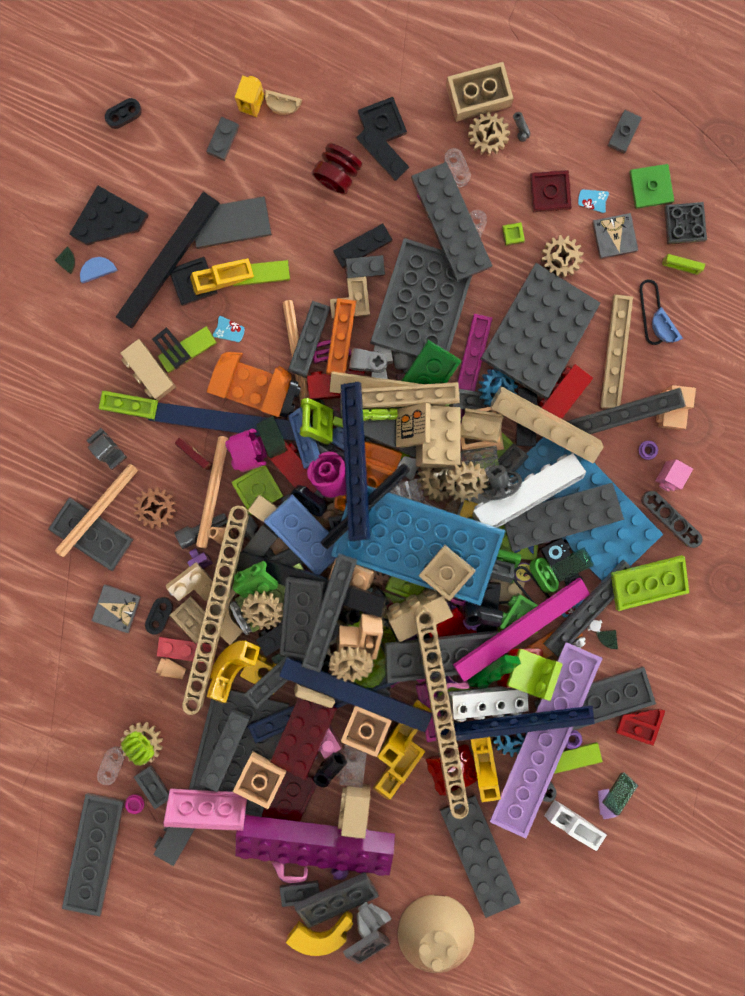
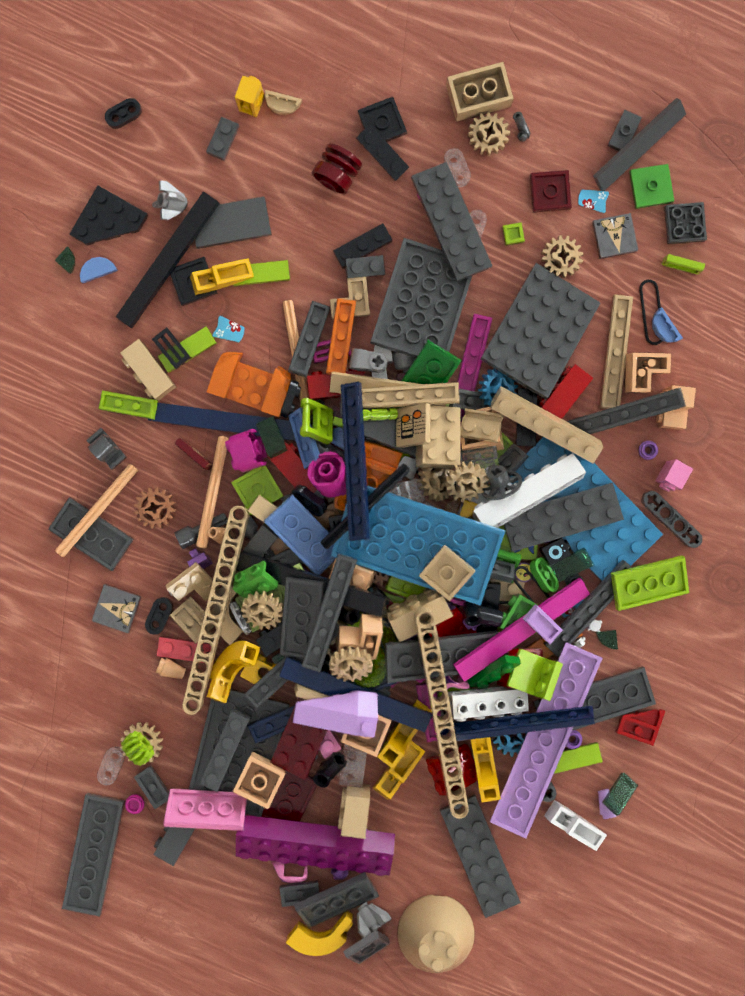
none -> light grey brick [152,180,188,220]
none -> lavender wedge [293,690,378,738]
none -> lavender tile [522,604,563,644]
none -> dark grey tile [593,98,686,192]
none -> light nougat brick [625,353,671,393]

